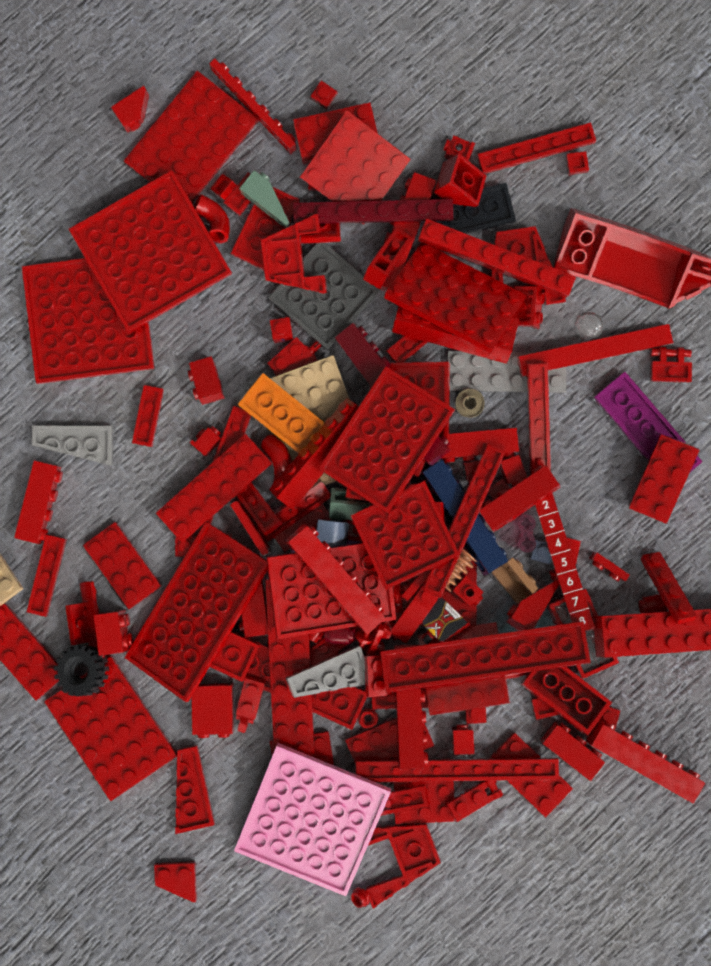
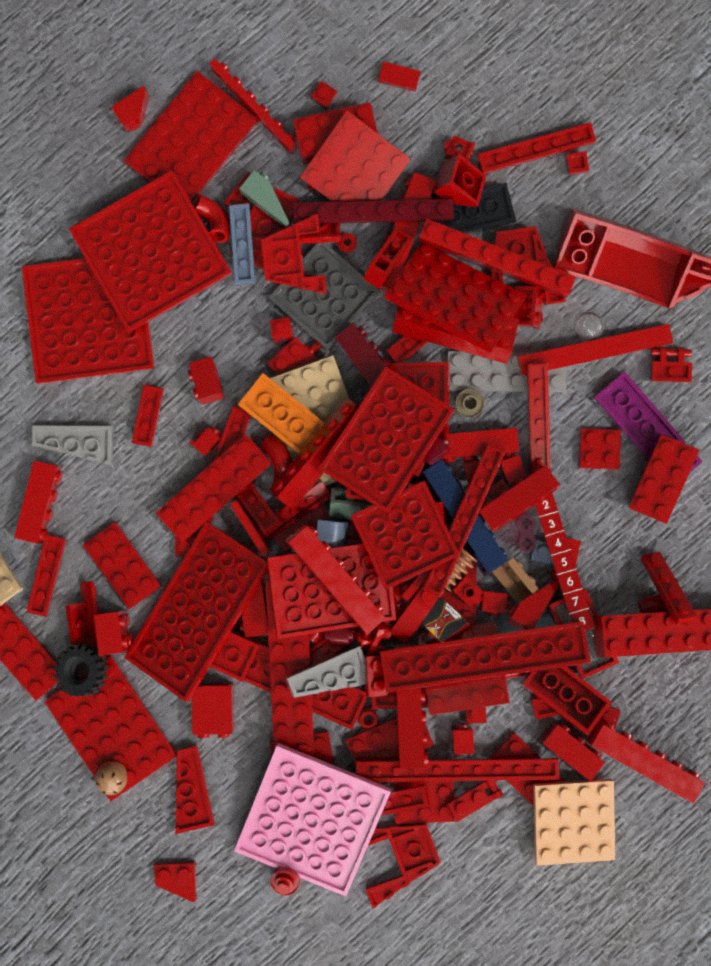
red plate [210,174,237,200] -> none
red hinge [236,676,266,733] -> none
red plate [351,887,369,908] -> none
red plate [589,552,630,582] -> none
none -> medium nougat helmet [95,761,127,795]
none -> sand blue plate [229,204,256,285]
none -> red plate [270,867,300,896]
none -> red plate [338,233,357,253]
none -> red tile [378,61,421,92]
none -> red brick [480,590,510,617]
none -> light nougat plate [533,779,615,866]
none -> red plate [579,428,621,470]

